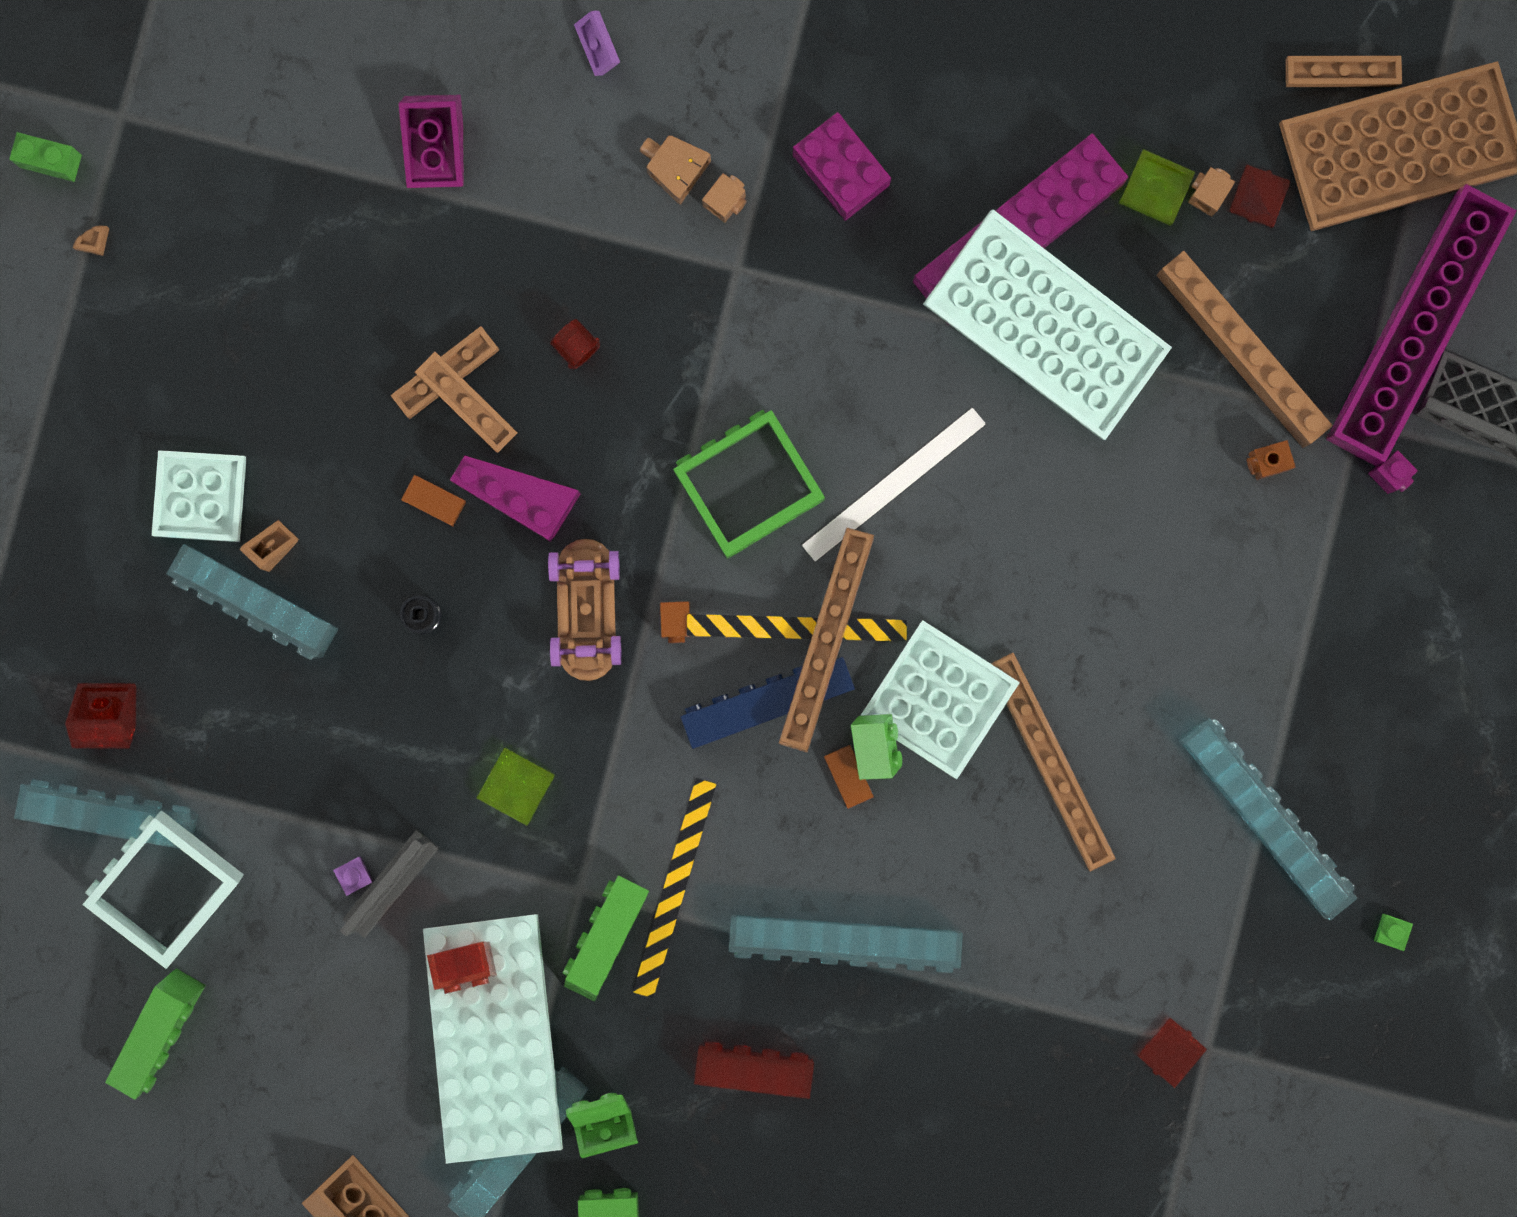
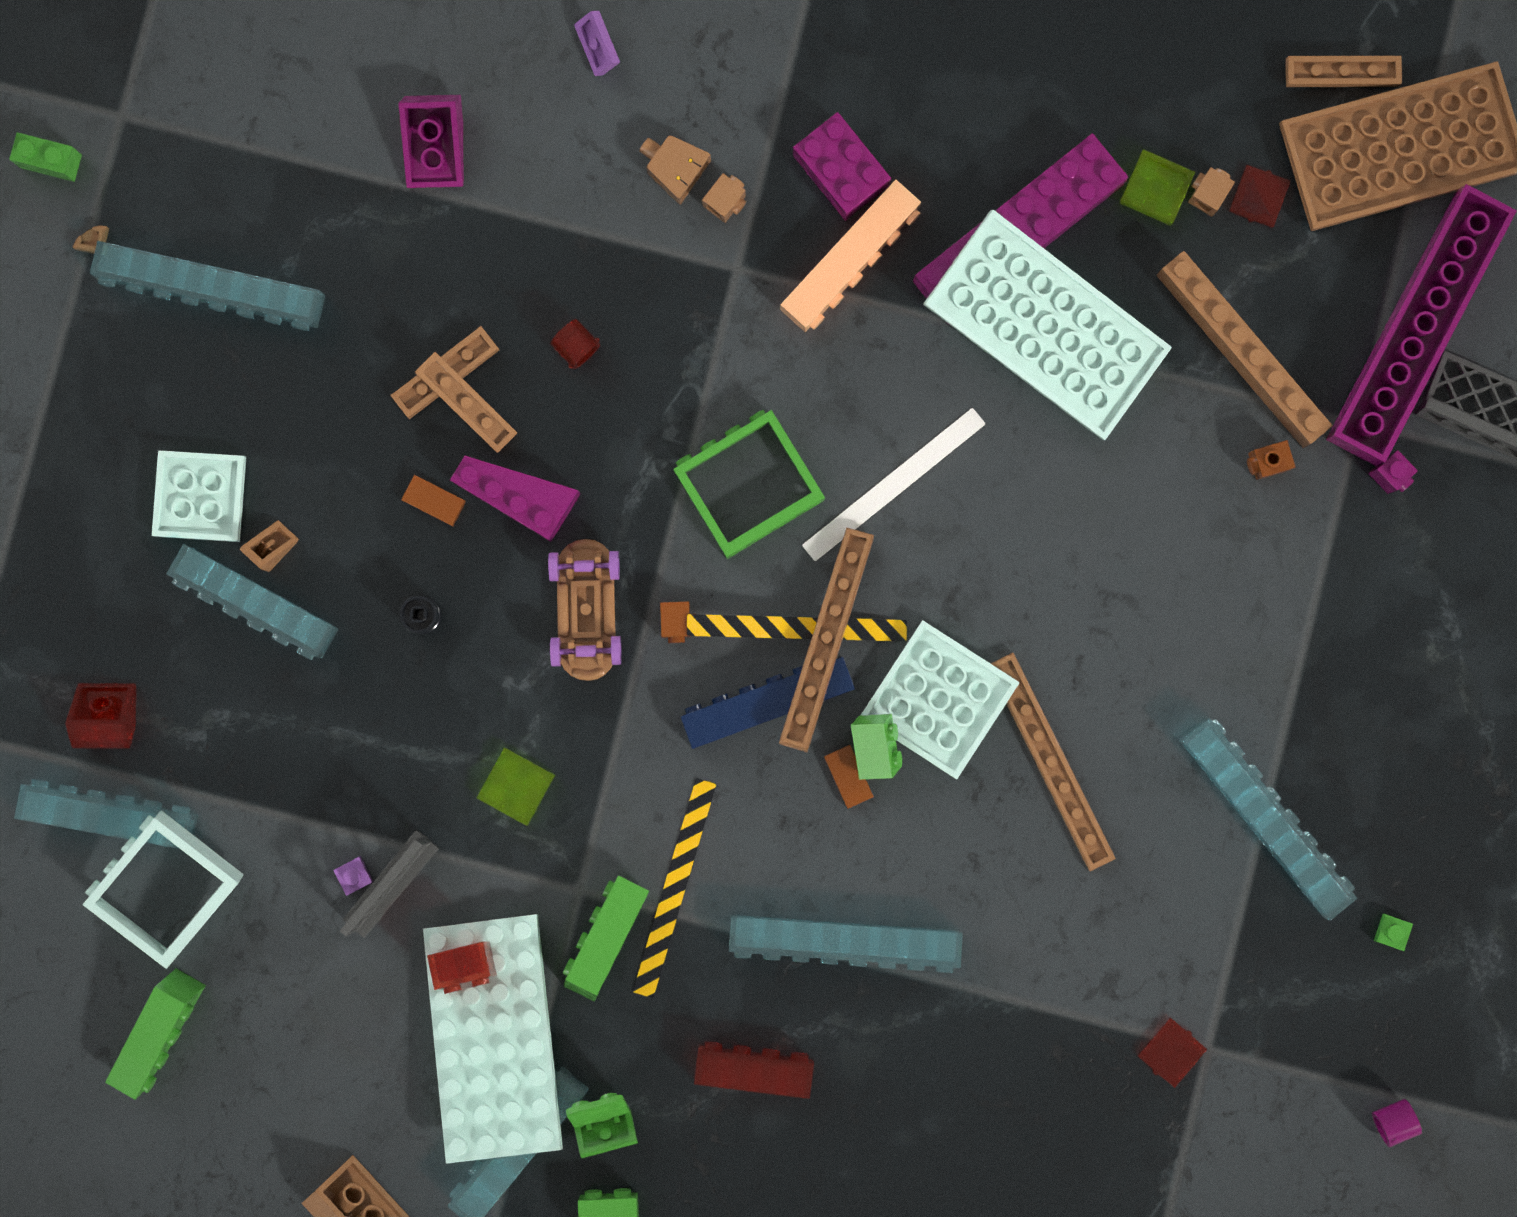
none -> clear light blue brick [90,241,325,331]
none -> light nougat brick [780,180,921,332]
none -> magenta piece [1372,1098,1422,1148]

